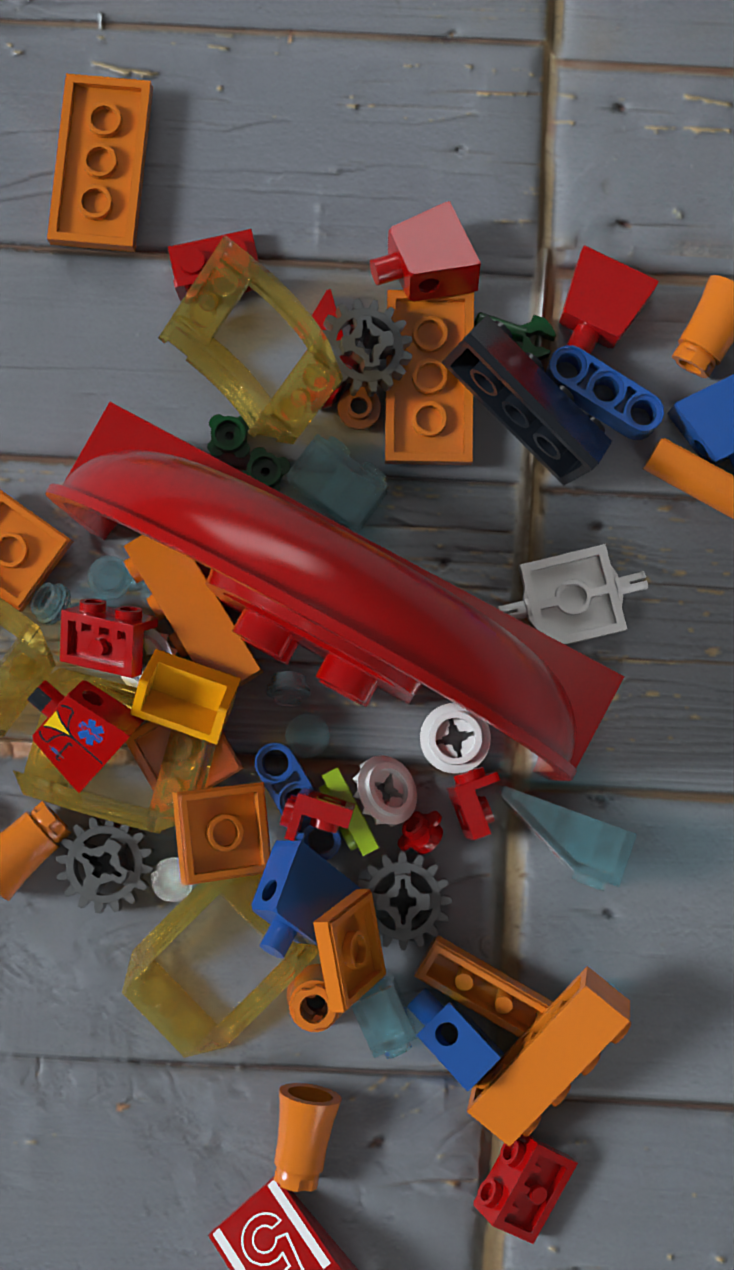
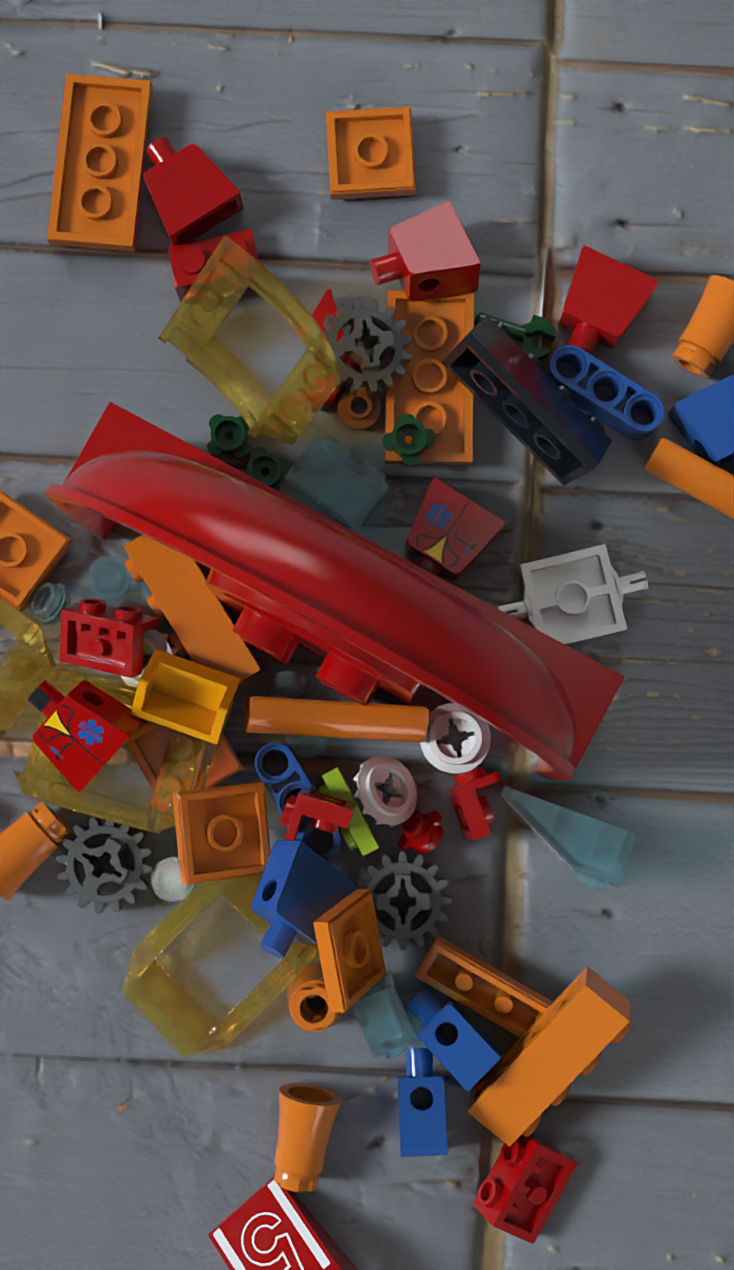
none -> red torso [143,137,244,246]
none -> orange brick [244,696,429,743]
none -> orange plate [326,106,416,200]
none -> dark green plate [383,414,435,466]
none -> blue torso [397,1048,448,1157]
none -> red torso [405,477,506,580]

